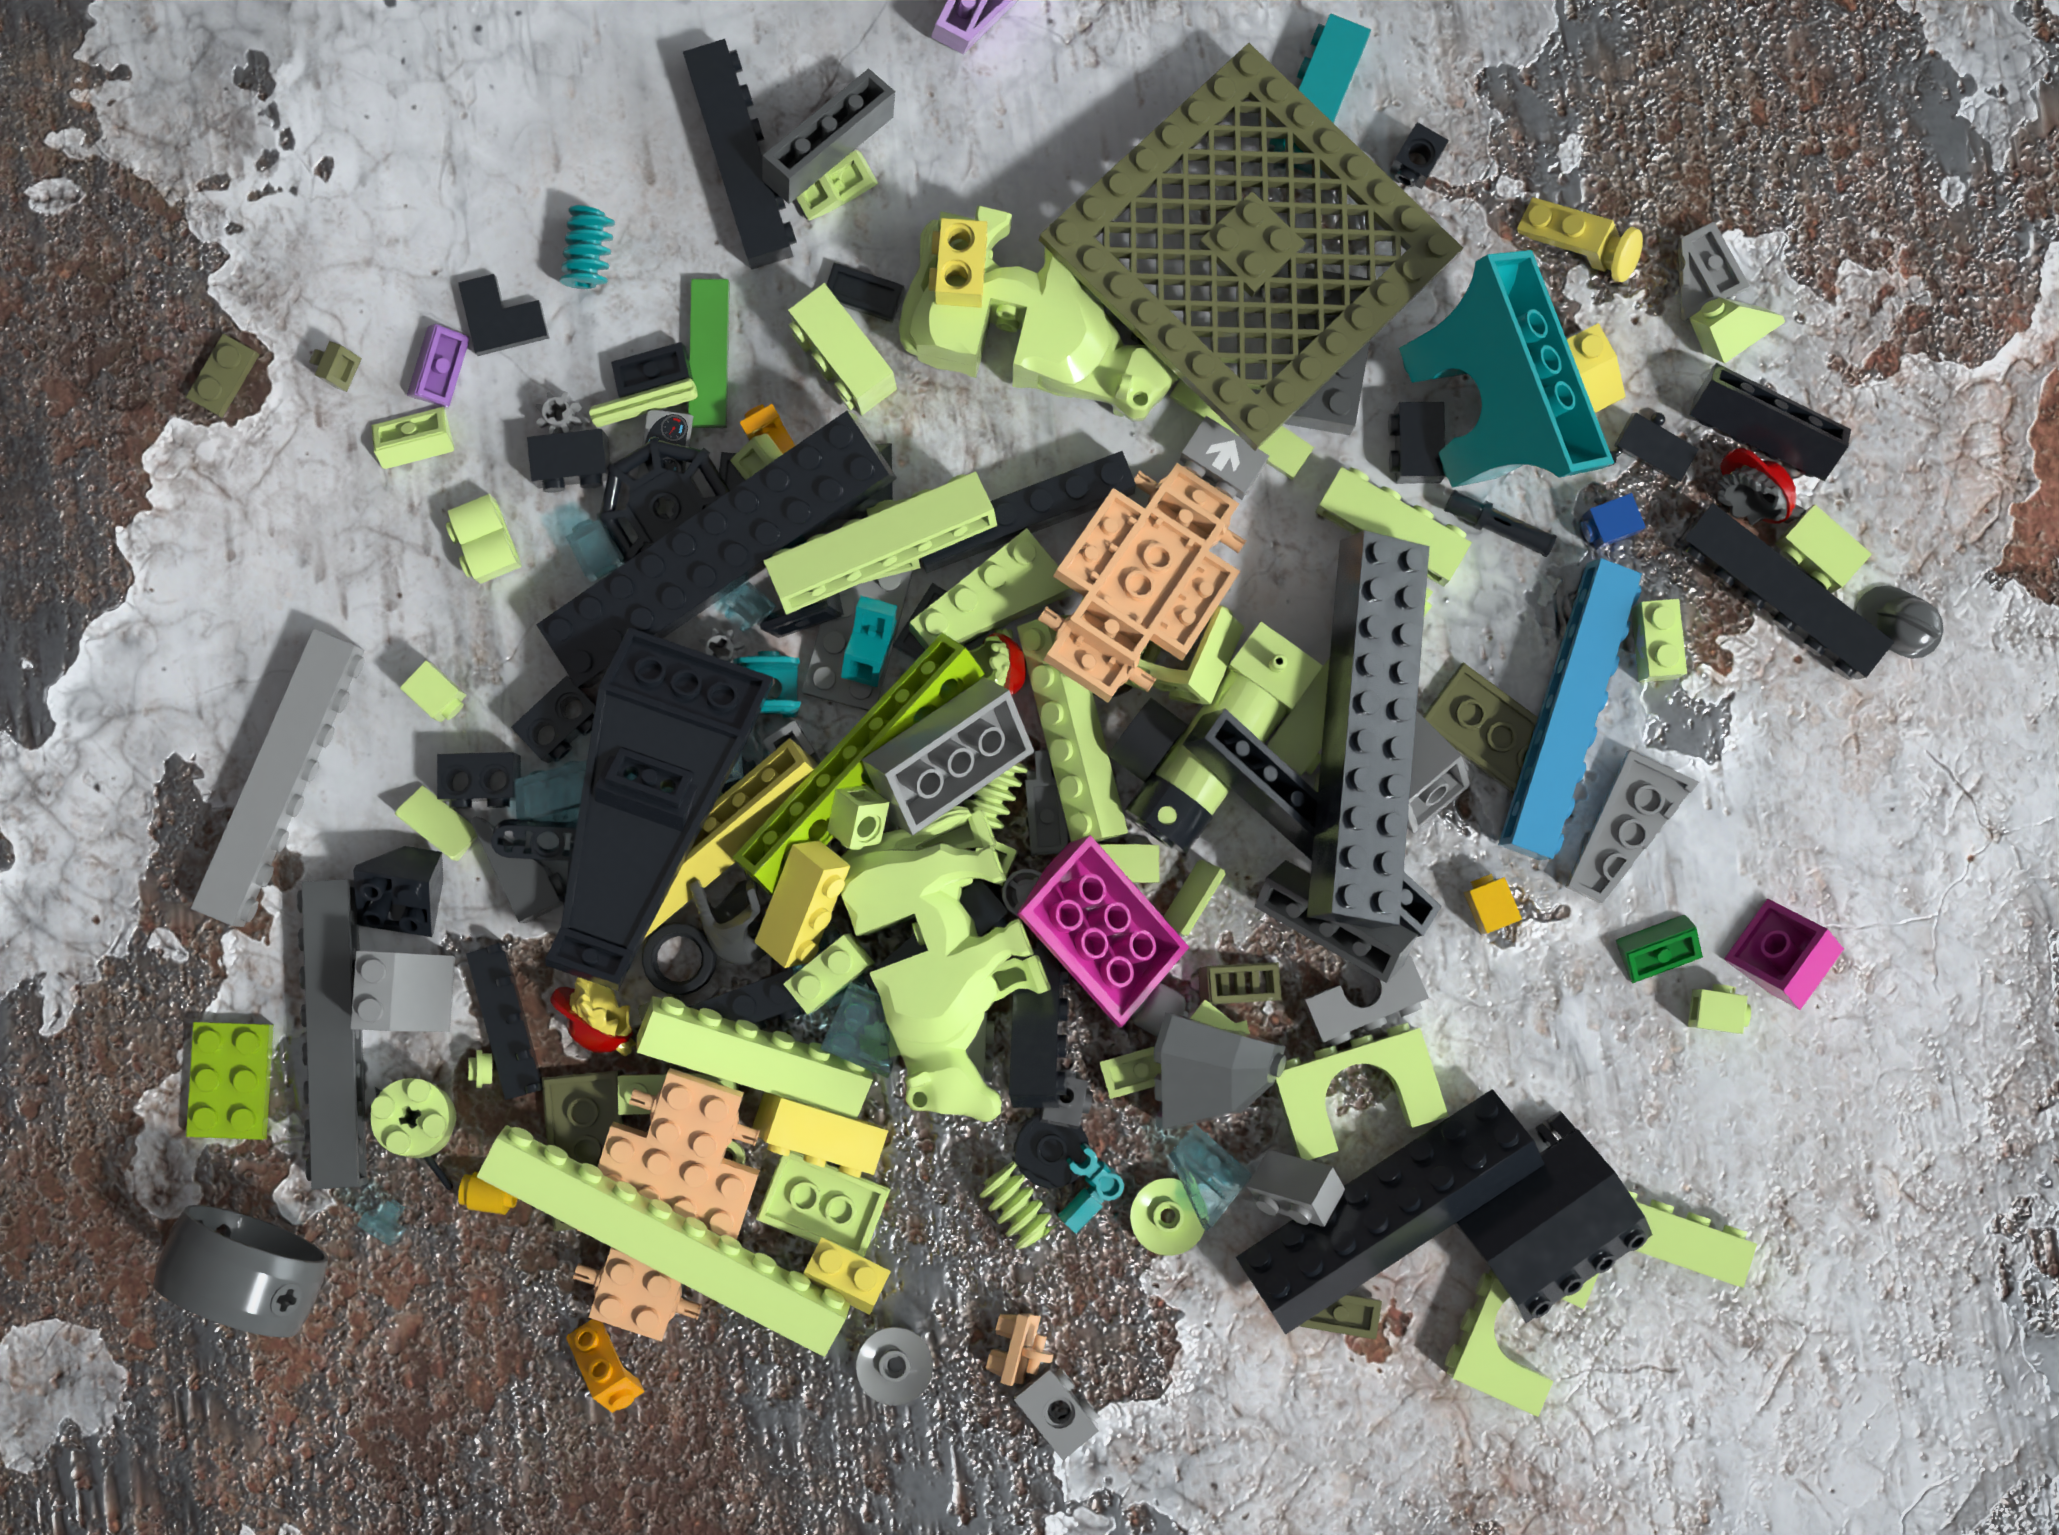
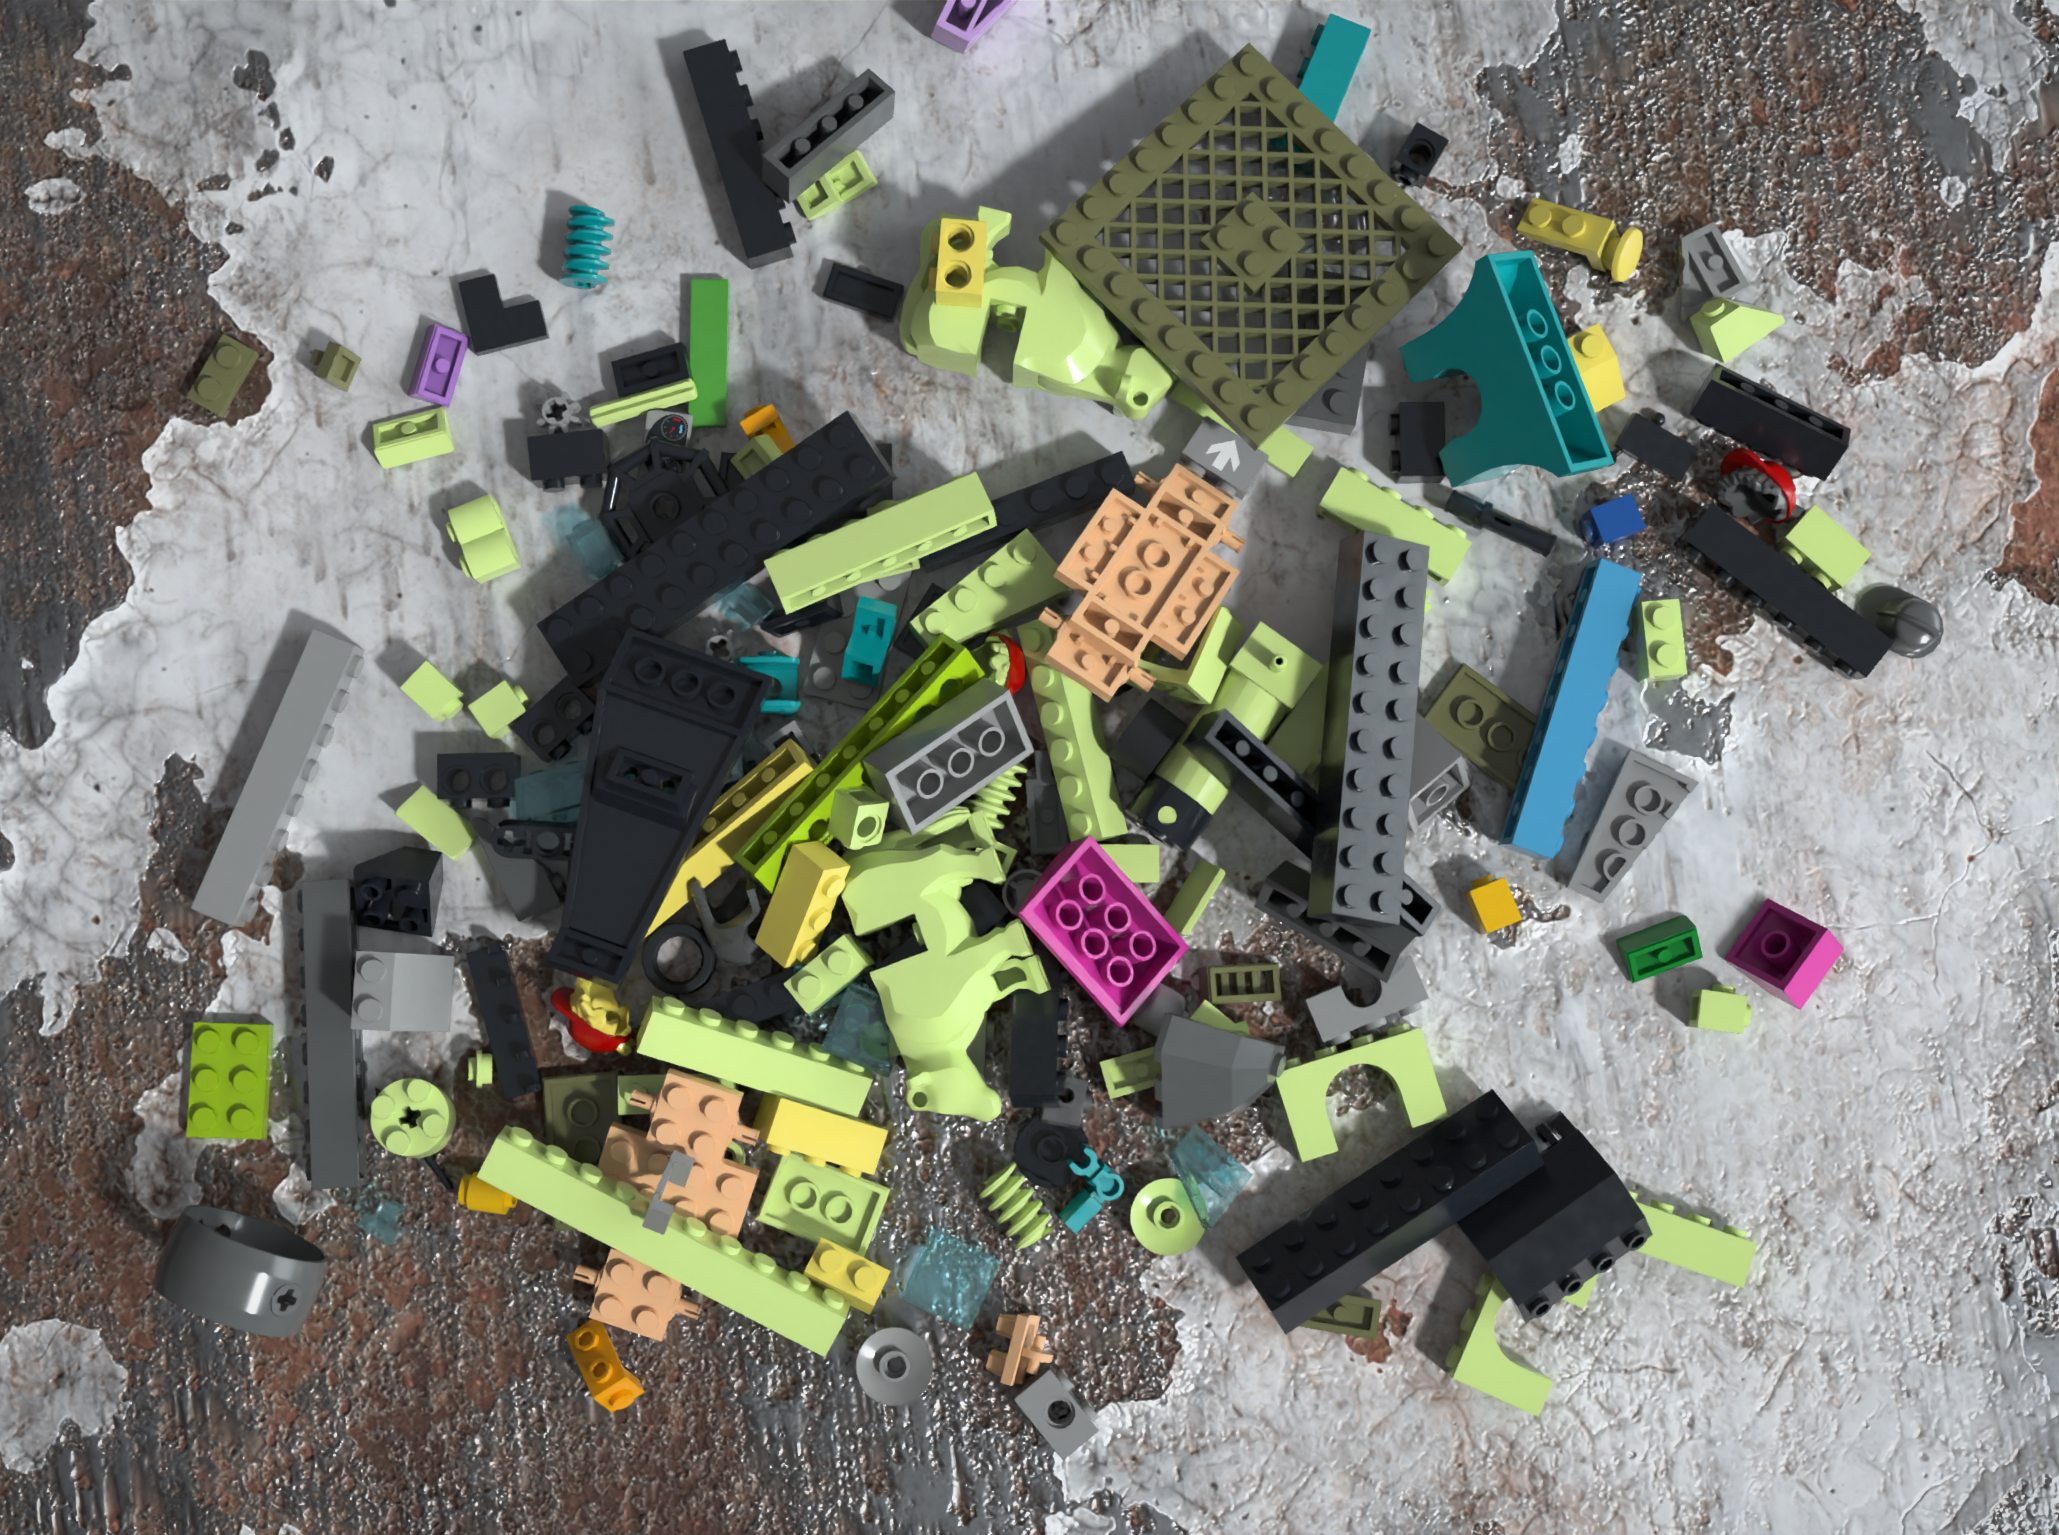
yellowish green brick [788,283,897,416] -> none
light grey brick [1247,1149,1345,1227] -> none
none -> yellowish green brick [468,680,532,741]
none -> light grey piece [642,1150,695,1235]
none -> clear light blue tile [900,1227,1002,1331]

